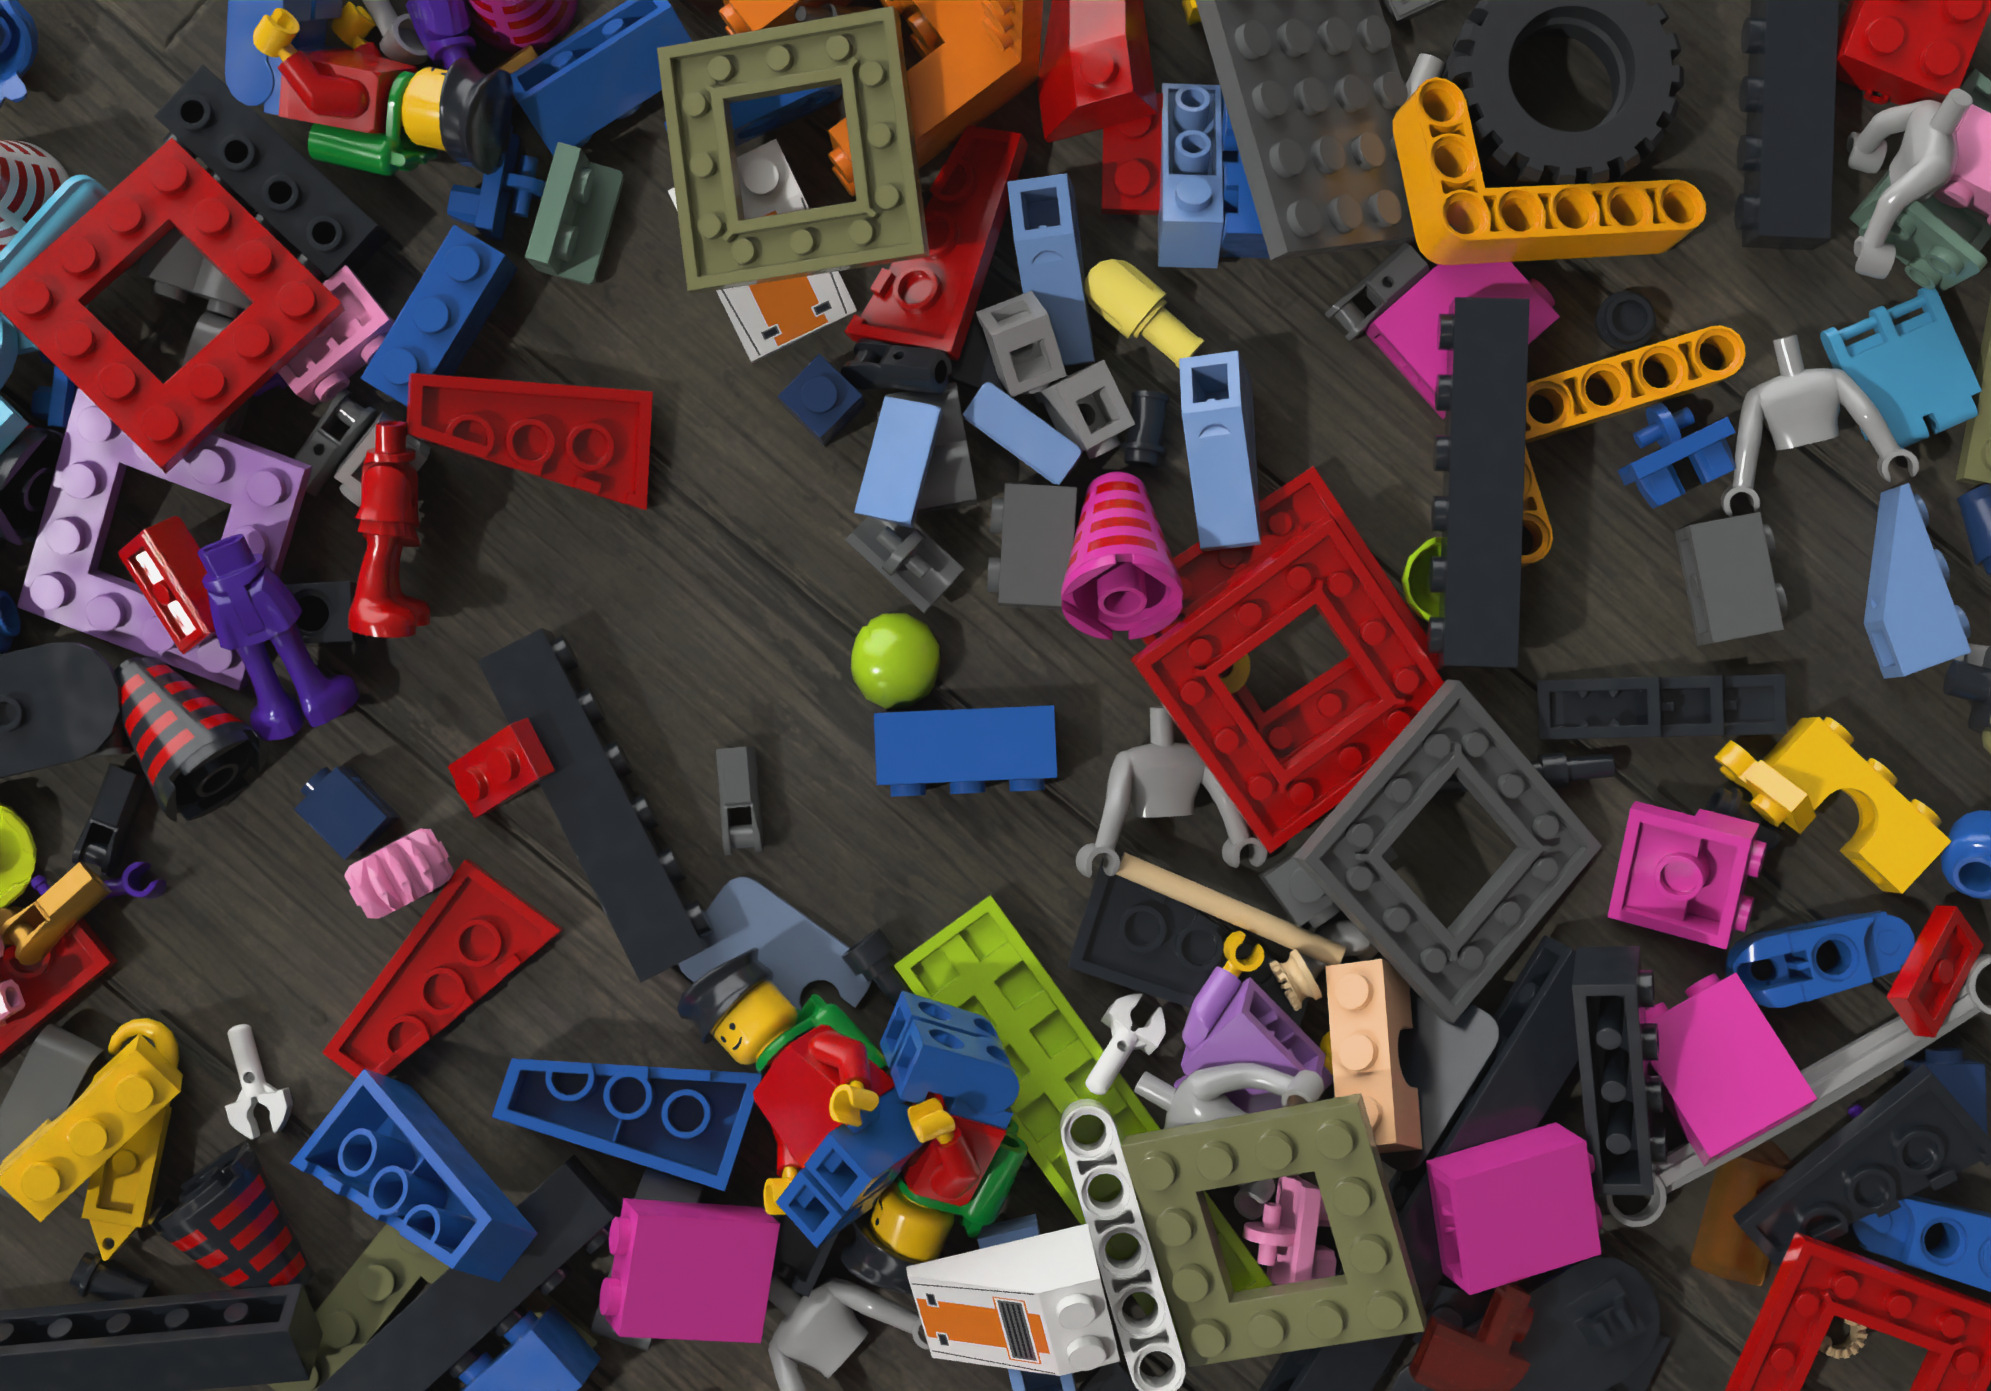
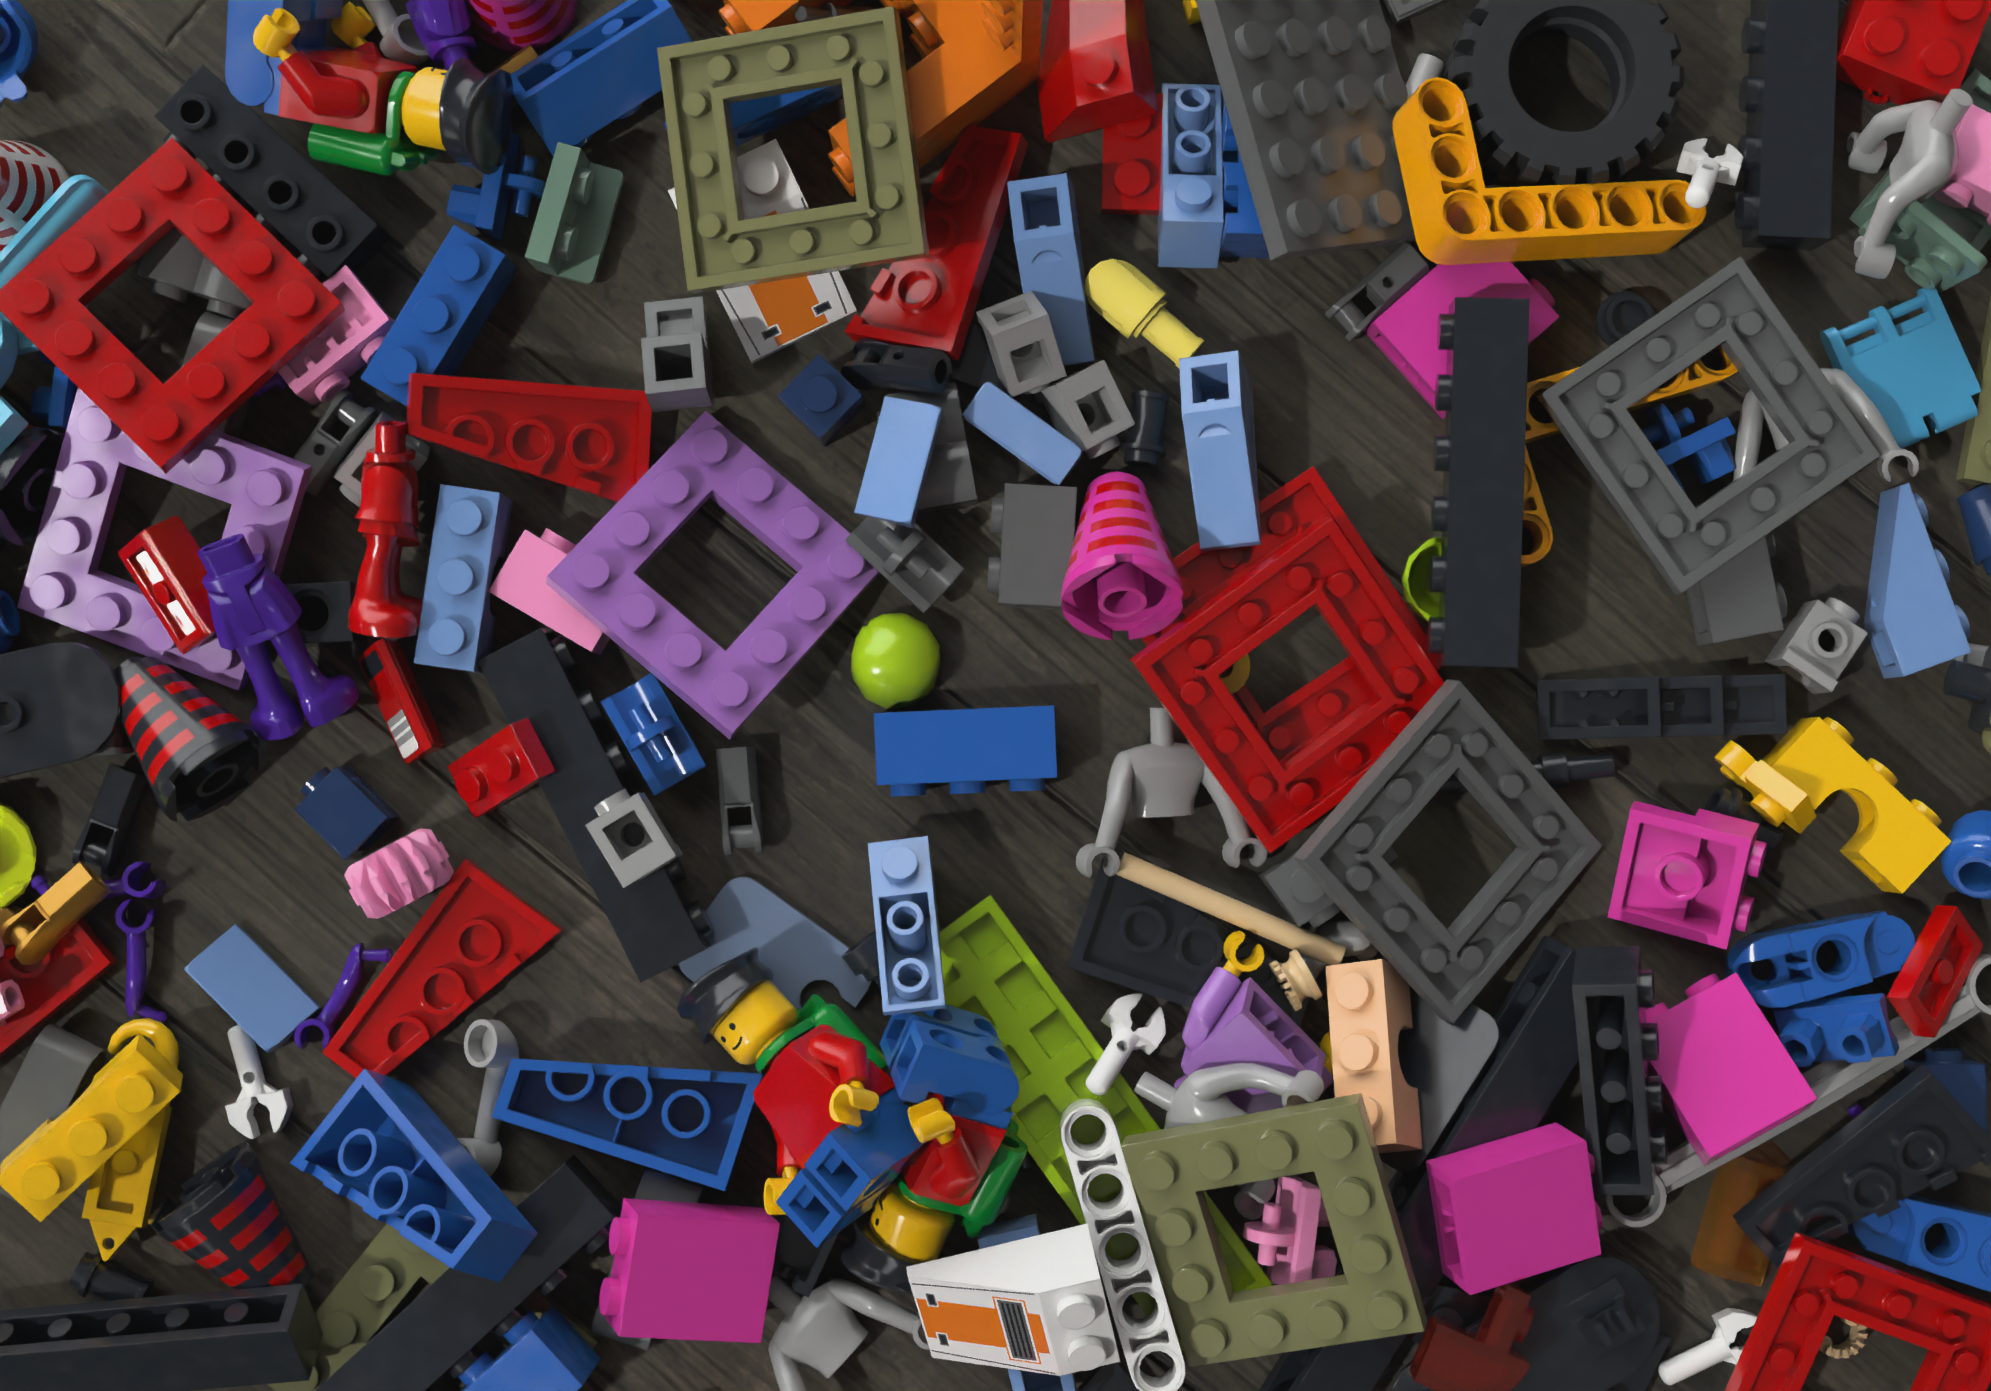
none -> dark purple piece [115,897,168,1024]
none -> medium blue slope [184,923,321,1053]
none -> dark purple piece [294,943,393,1049]
none -> red slope [359,638,445,764]
none -> medium blue arch [414,484,513,674]
none -> light grey bar [457,1019,519,1177]
none -> bright pink brick [488,528,610,655]
none -> medium lavender plate [546,411,880,740]
none -> light grey brick [585,789,683,888]
none -> blue hips [601,673,708,796]
none -> dark grey brick [641,296,715,412]
none -> medium blue slope [868,836,946,1016]
none -> dark grey plate [1537,256,1881,595]
none -> white bar [1658,1308,1757,1385]
none -> white bar [1676,138,1744,209]
none -> light grey brick [1765,597,1868,694]
none -> blue hips [1773,990,1900,1067]

